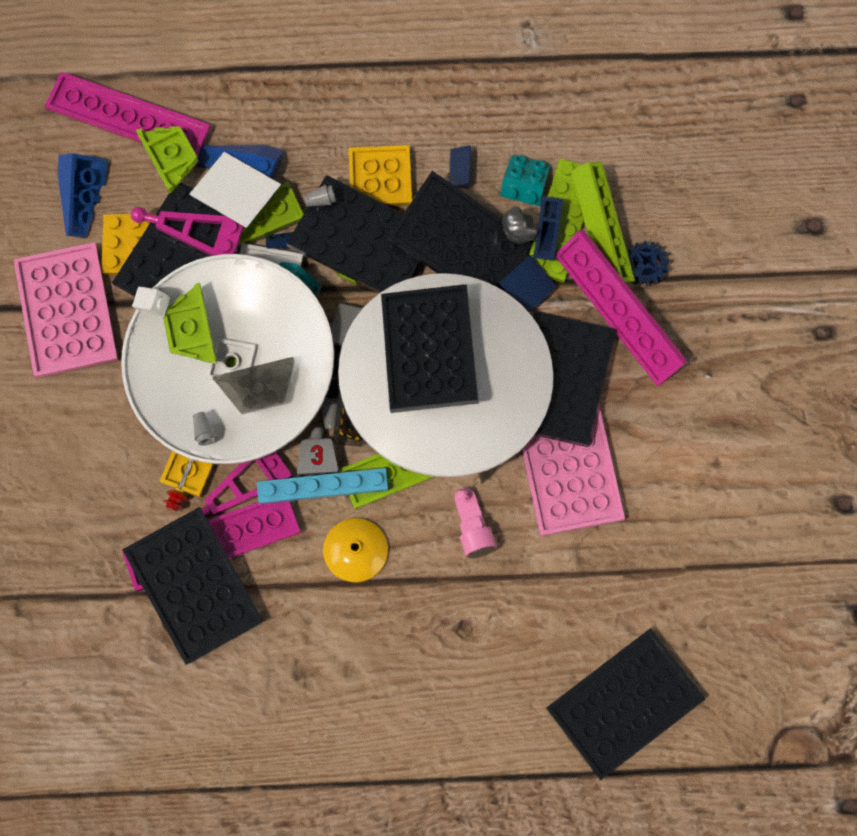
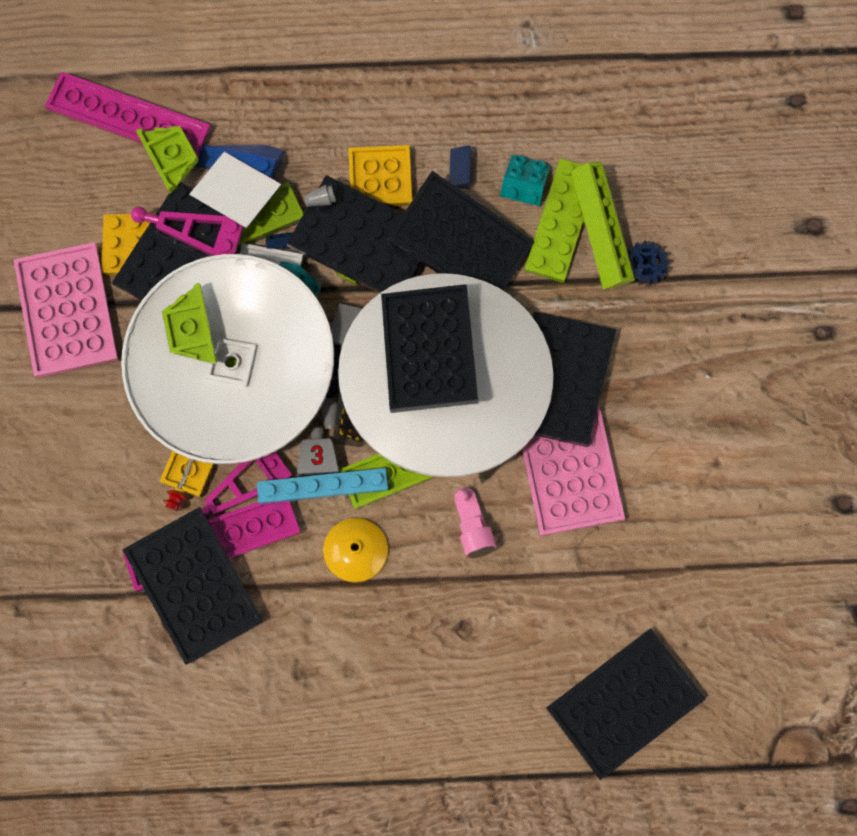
blue wedge [58,153,107,238] -> none
white brick [132,287,171,317] -> none
light grey cone [193,412,216,446] -> none
clear smoke wing [212,357,295,414] -> none
dark blue slope [499,255,557,312] -> none
flat silver hair [502,206,537,244] -> none
dark blue slope [533,196,563,261] -> none
dark pink plate [555,229,688,386] -> none

